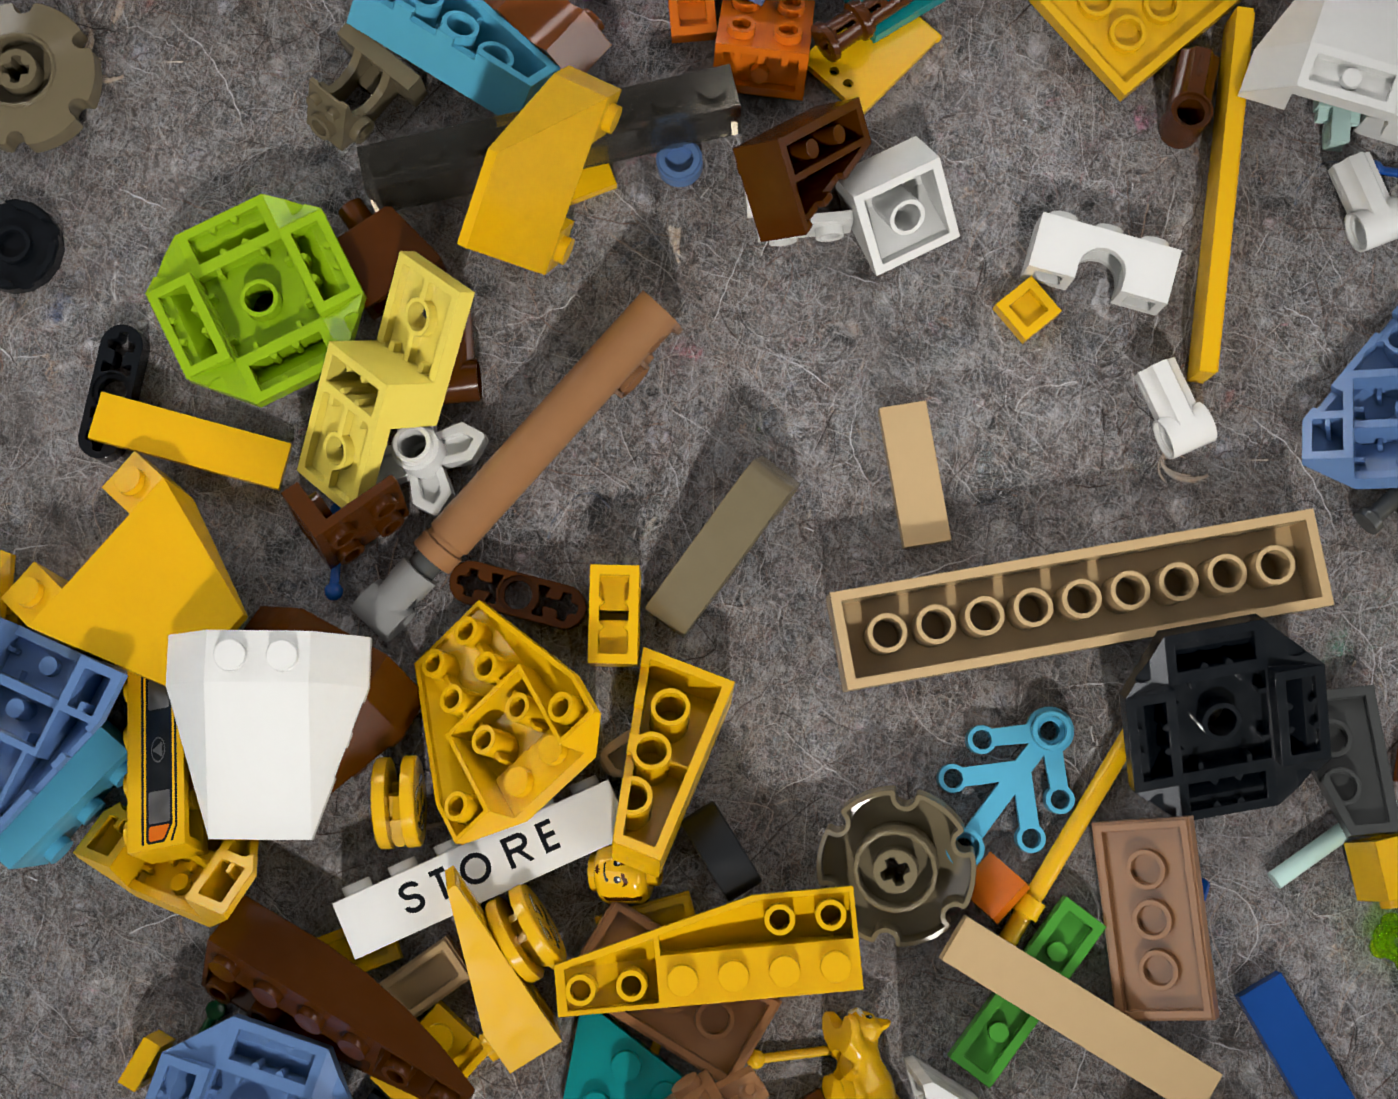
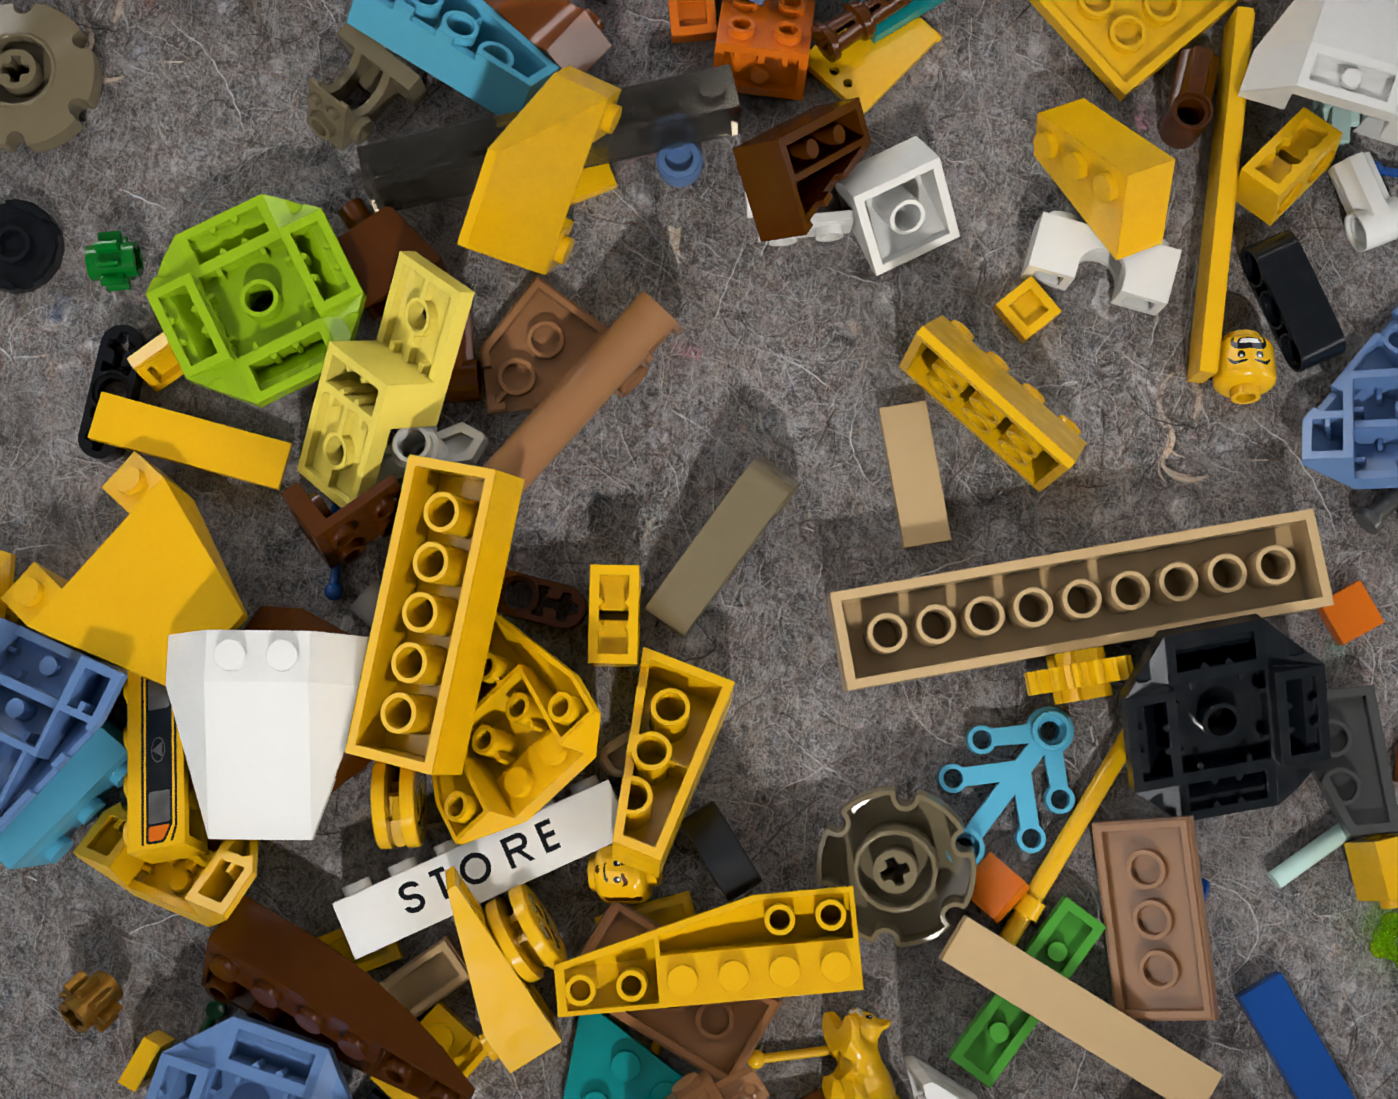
white piece [1134,357,1217,459] -> none
none -> pearl gold gear [58,970,123,1033]
none -> green gear [85,230,144,292]
none -> yellow tile [126,332,184,393]
none -> yellow brick [345,454,525,775]
none -> medium nougat tile [479,276,608,415]
none -> yellow slope [899,315,1087,493]
none -> yellow gear [1024,646,1134,705]
none -> yellow wedge [1033,98,1175,260]
none -> yellow head [1212,329,1277,404]
none -> yellow brick [1236,107,1343,226]
none -> black beam [1240,230,1346,372]
none -> orange tile [1316,580,1385,646]

